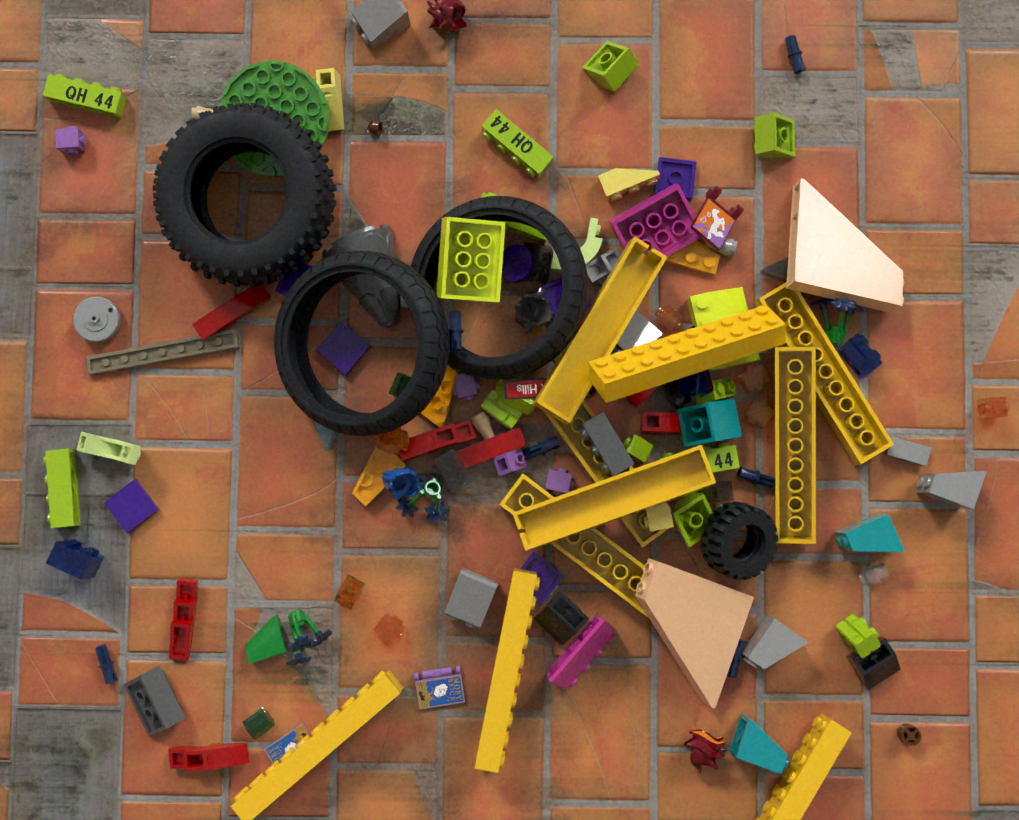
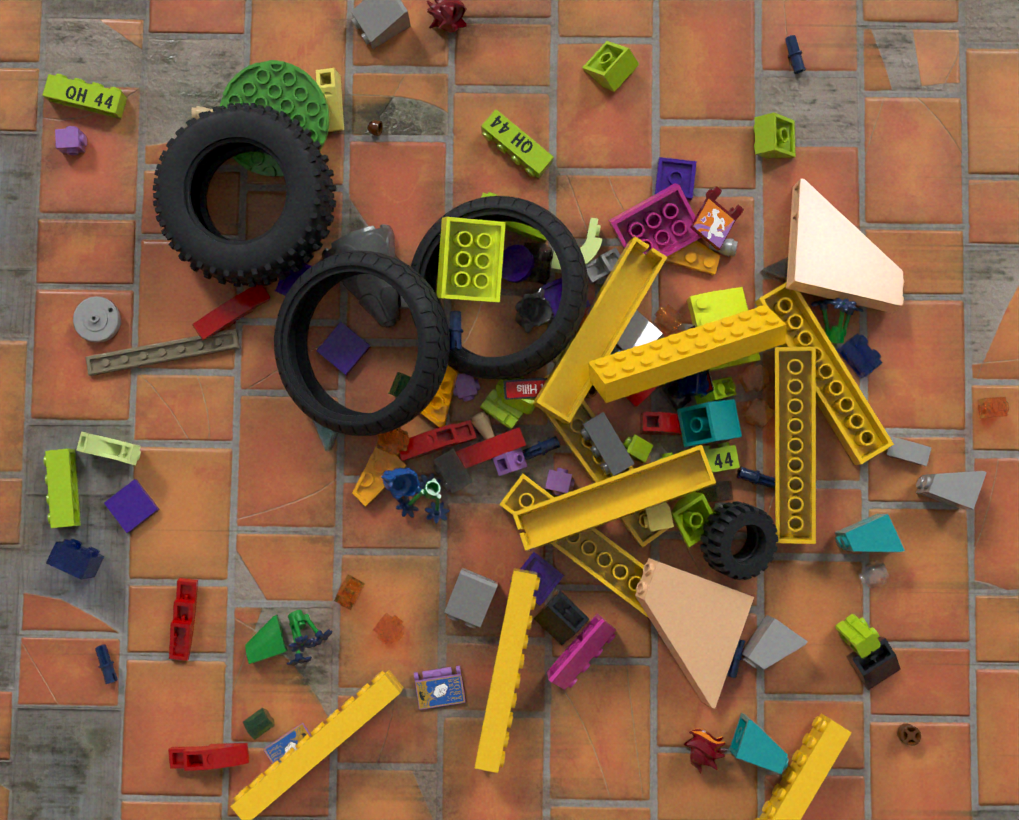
dark grey slope [123,666,185,737] -> none
light yellow slope [598,168,660,201] -> none

